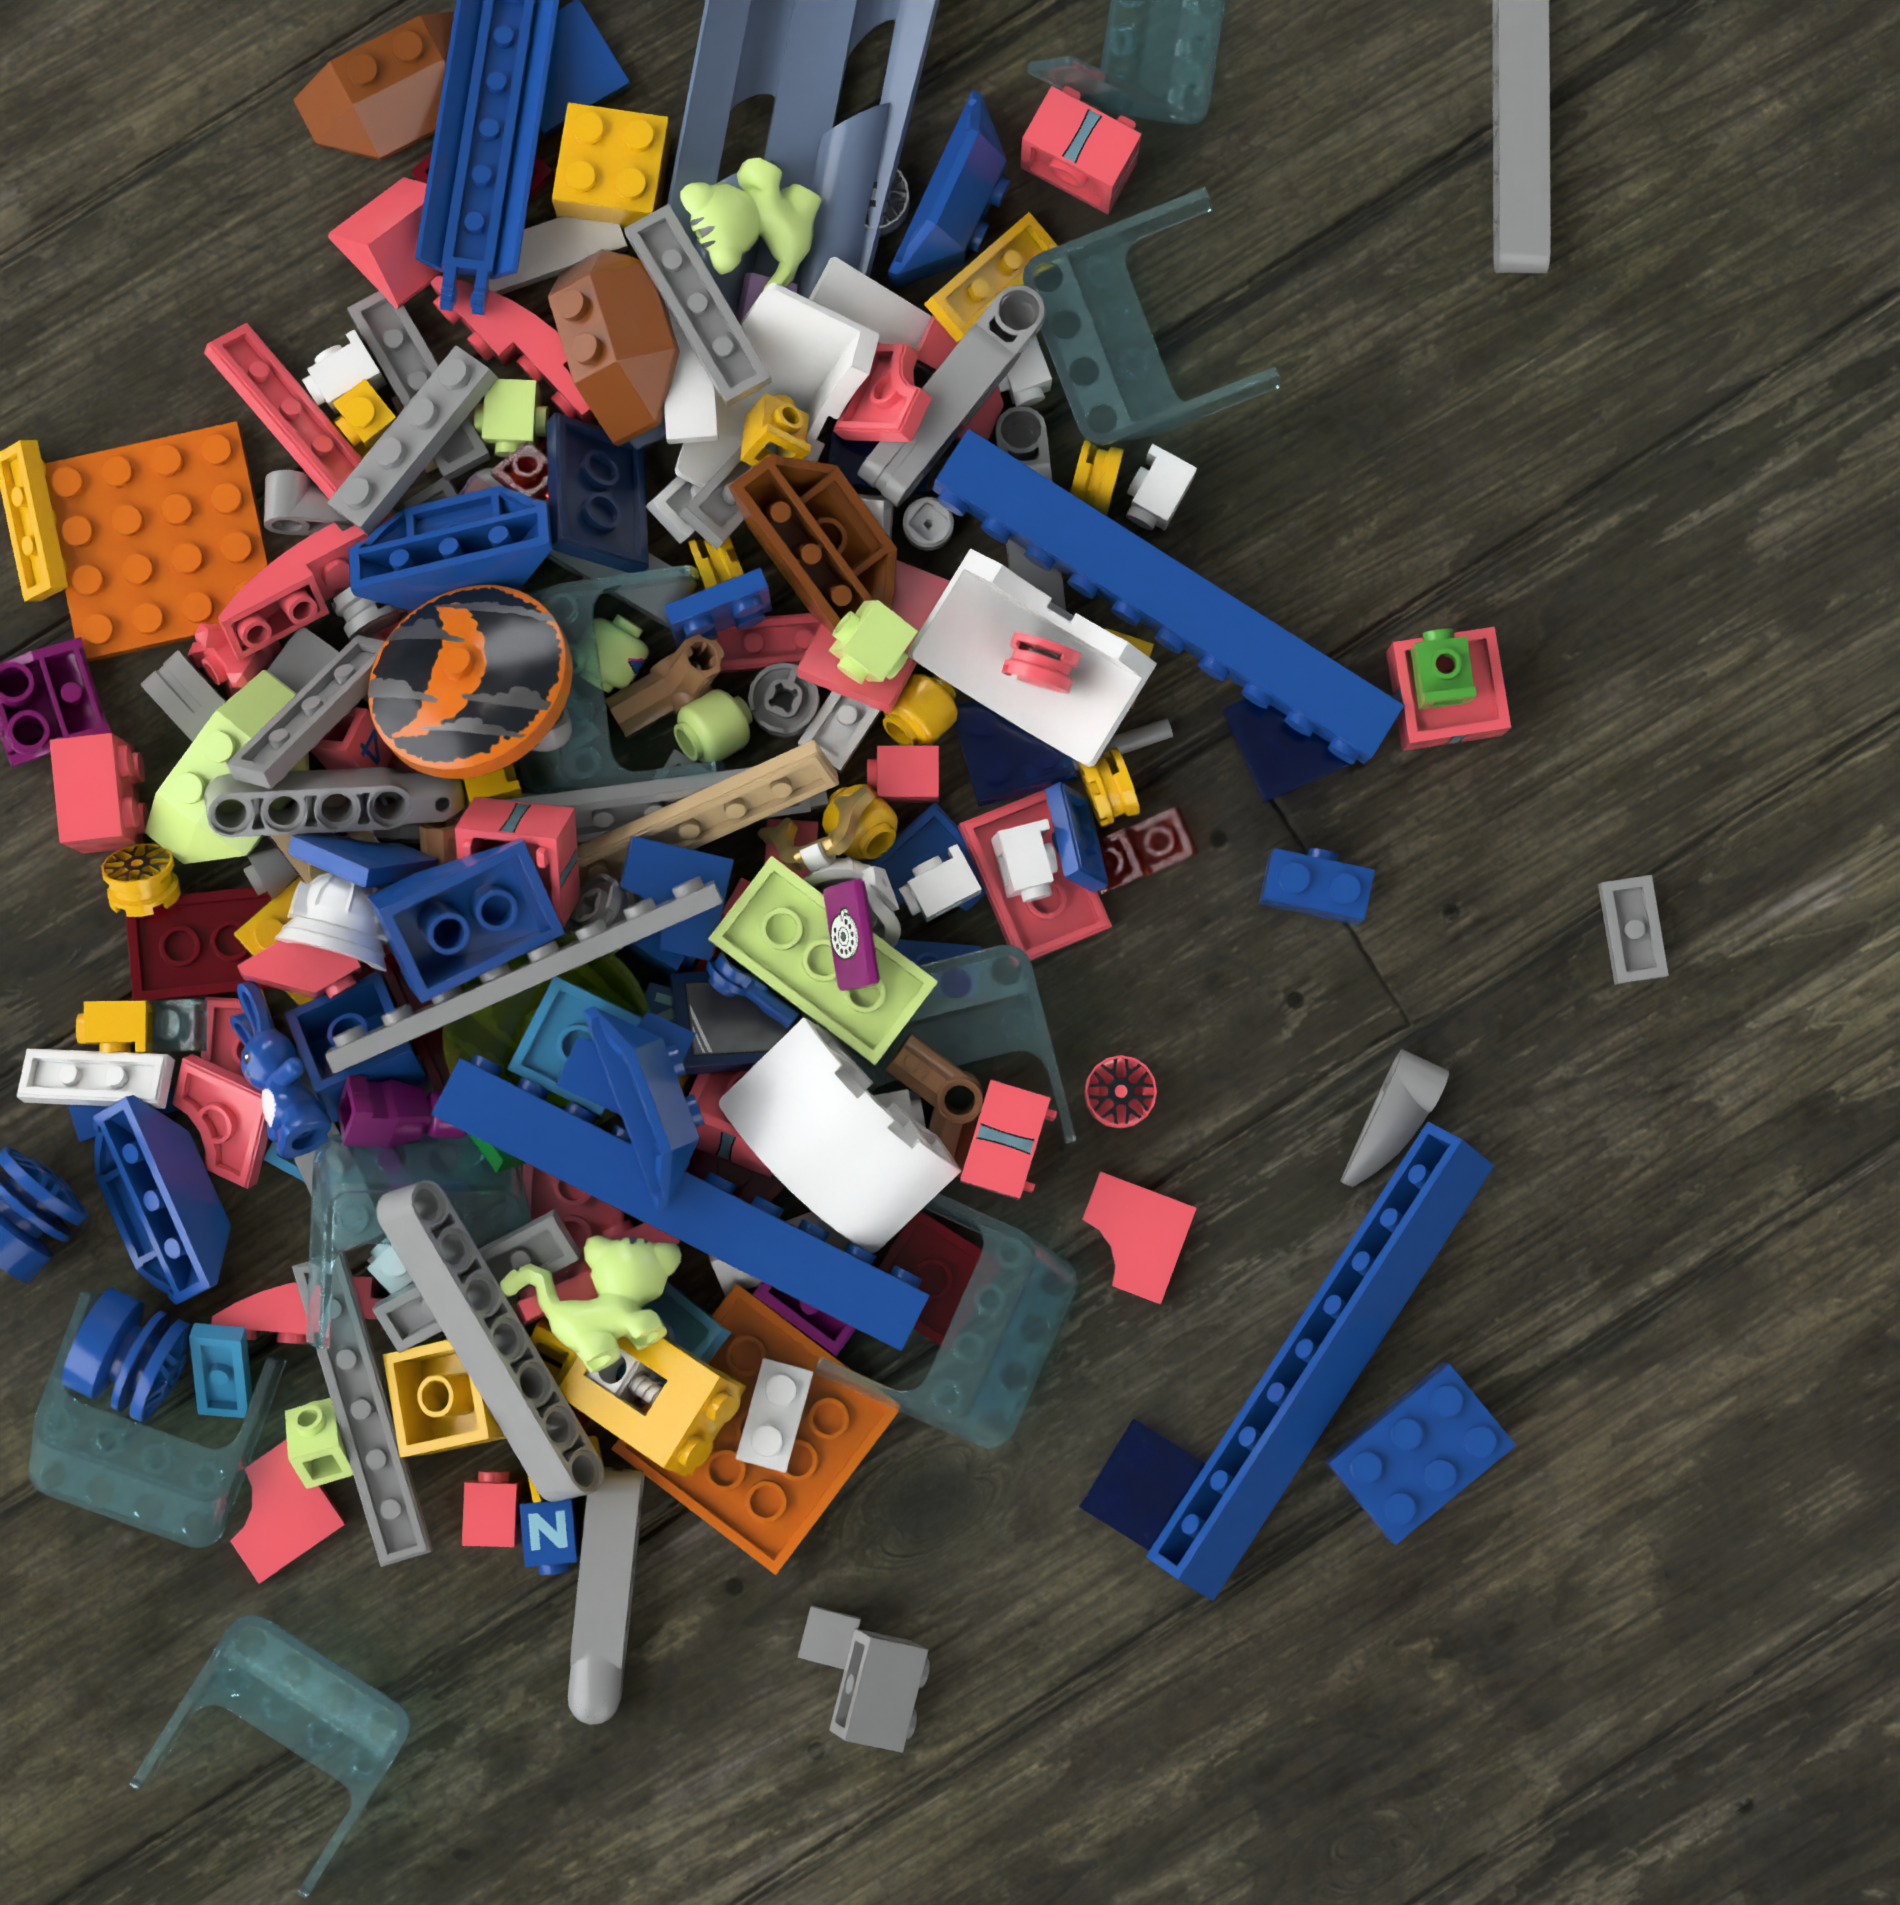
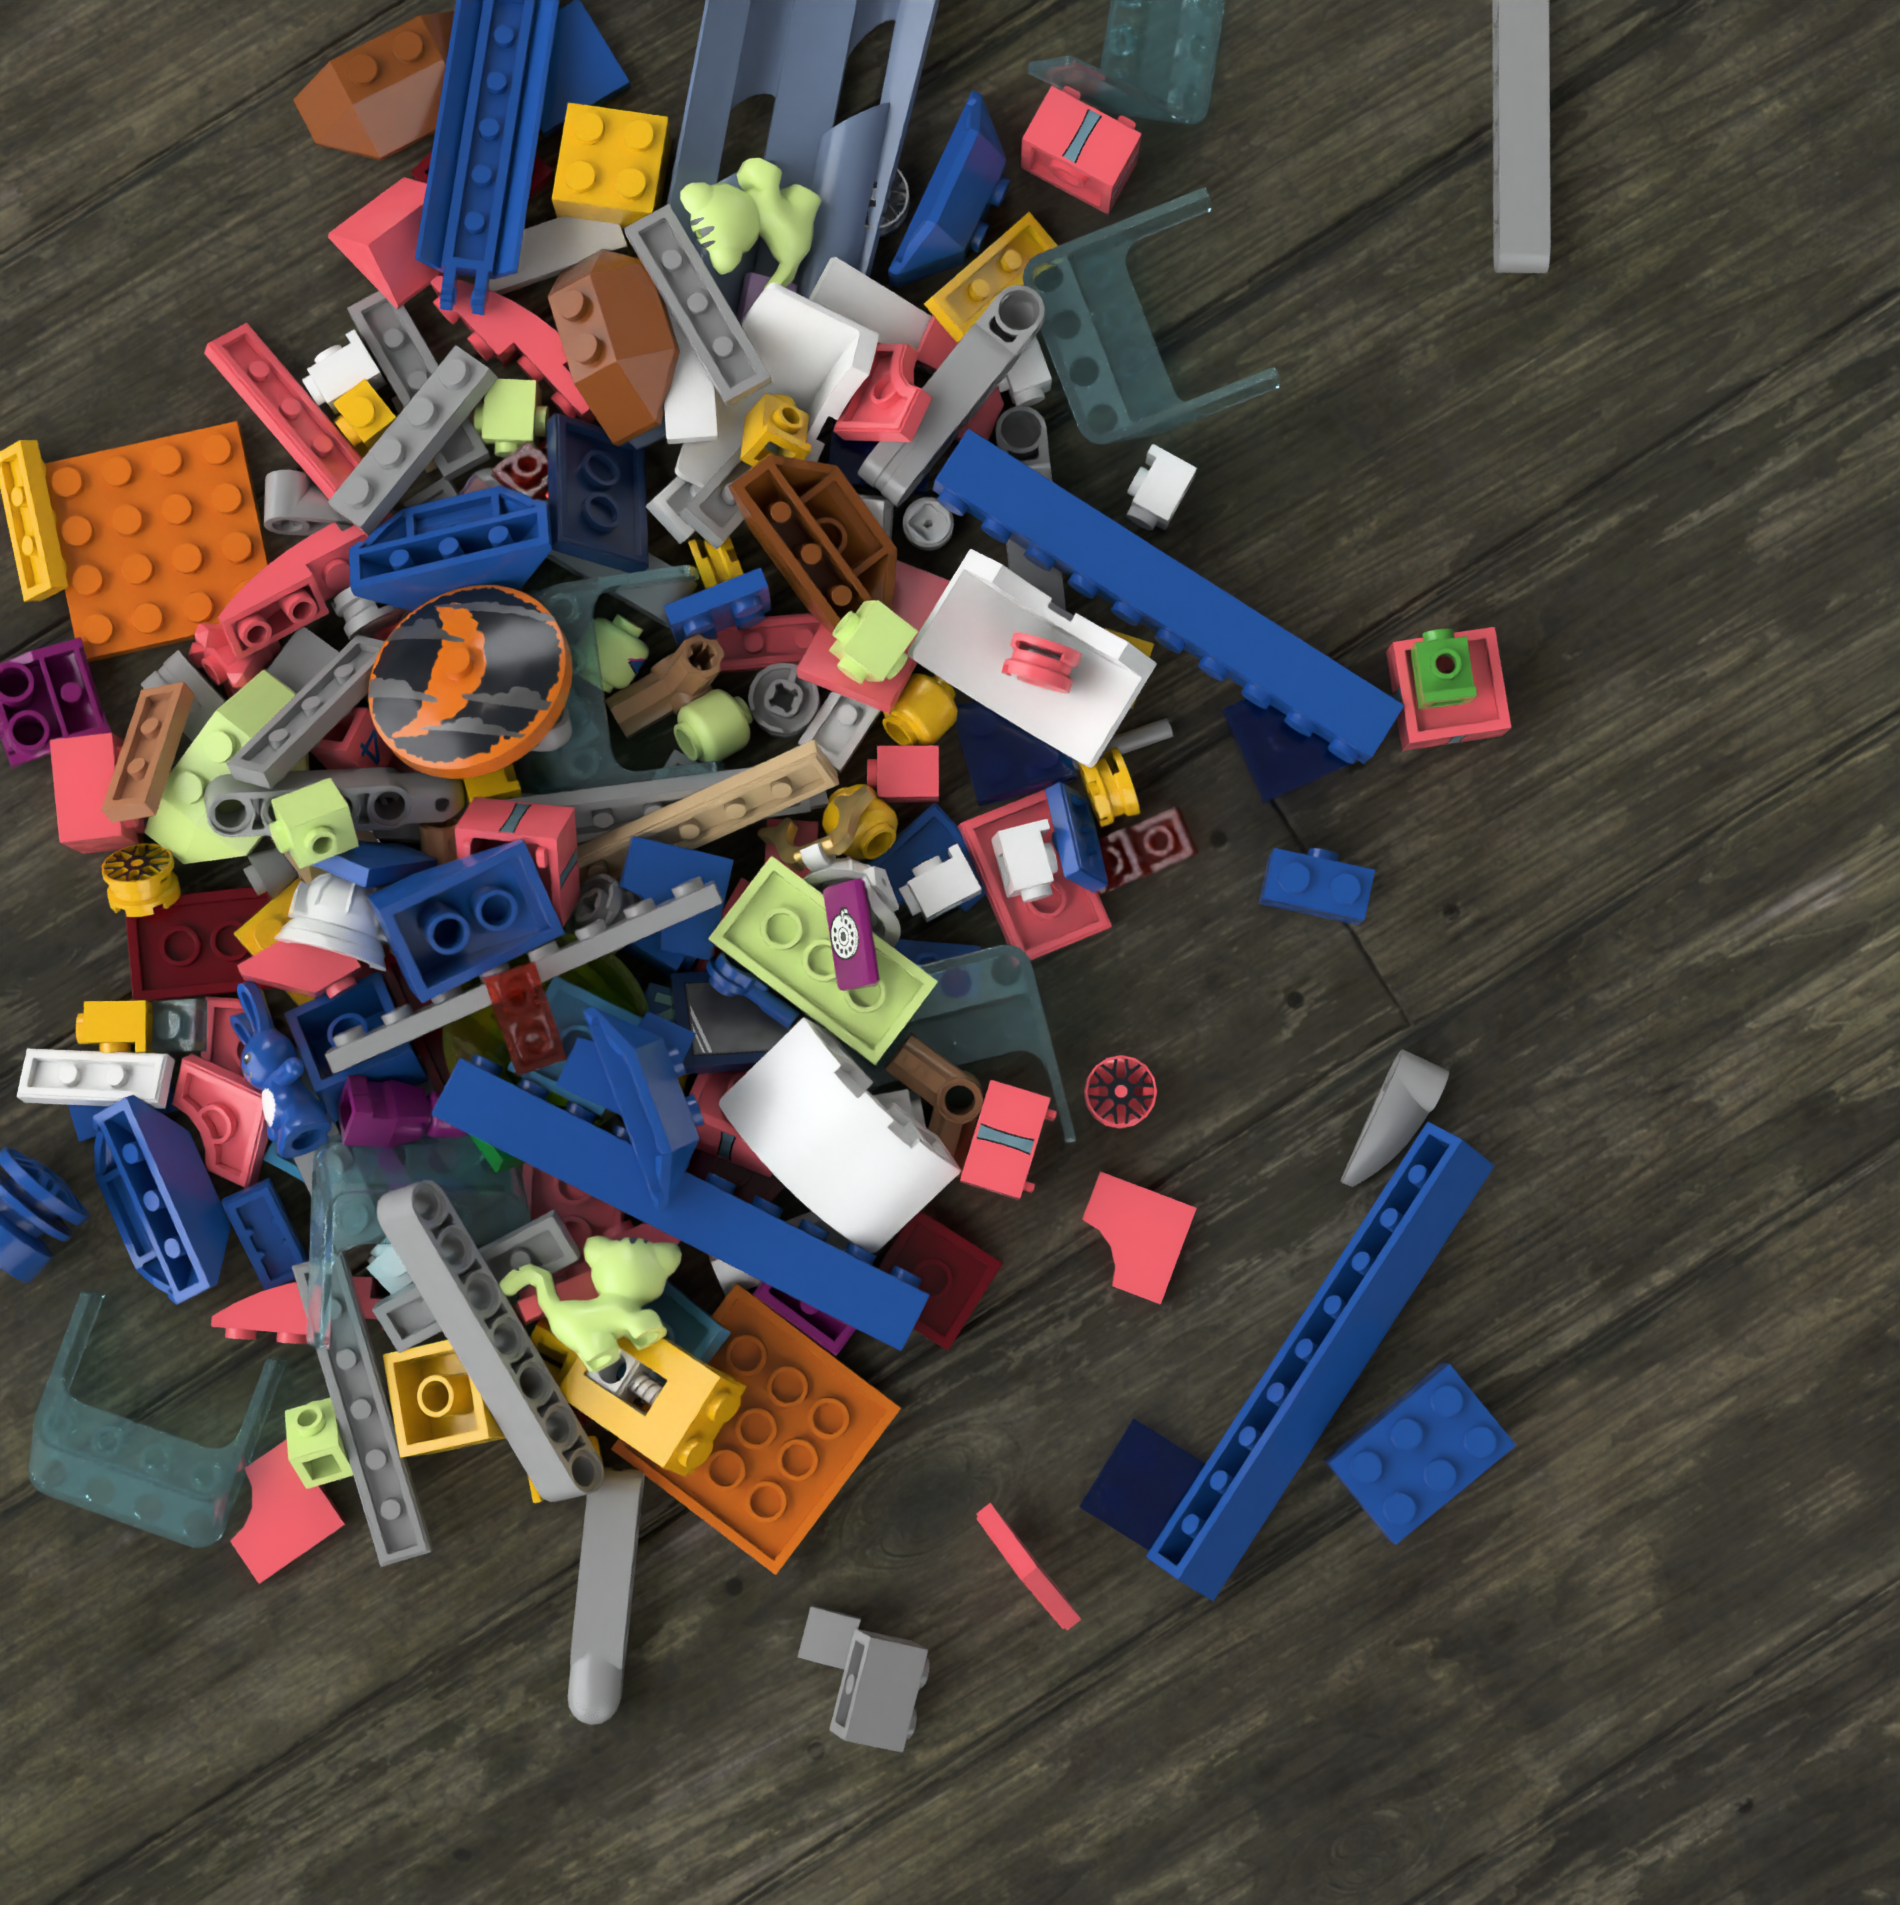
blue wheel [61,1287,193,1424] -> none
clear light blue windscreen [129,1614,411,1898] -> none
dark azure plate [189,1323,254,1419] -> none
coral brick [462,1470,522,1547] -> none
blue brick [519,1497,581,1575] -> none
white plate [735,1358,814,1473] -> none
clear light blue windscreen [814,1193,1078,1449] -> none
yellow wheel [1070,439,1124,516] -> none
light grey plate [1598,875,1669,985] -> none
none -> nougat plate [101,682,195,823]
none -> blue plate [221,1178,310,1290]
none -> yellowish green brick [269,778,359,869]
none -> clear red slope [484,961,567,1076]
none -> coral tile [976,1503,1081,1631]

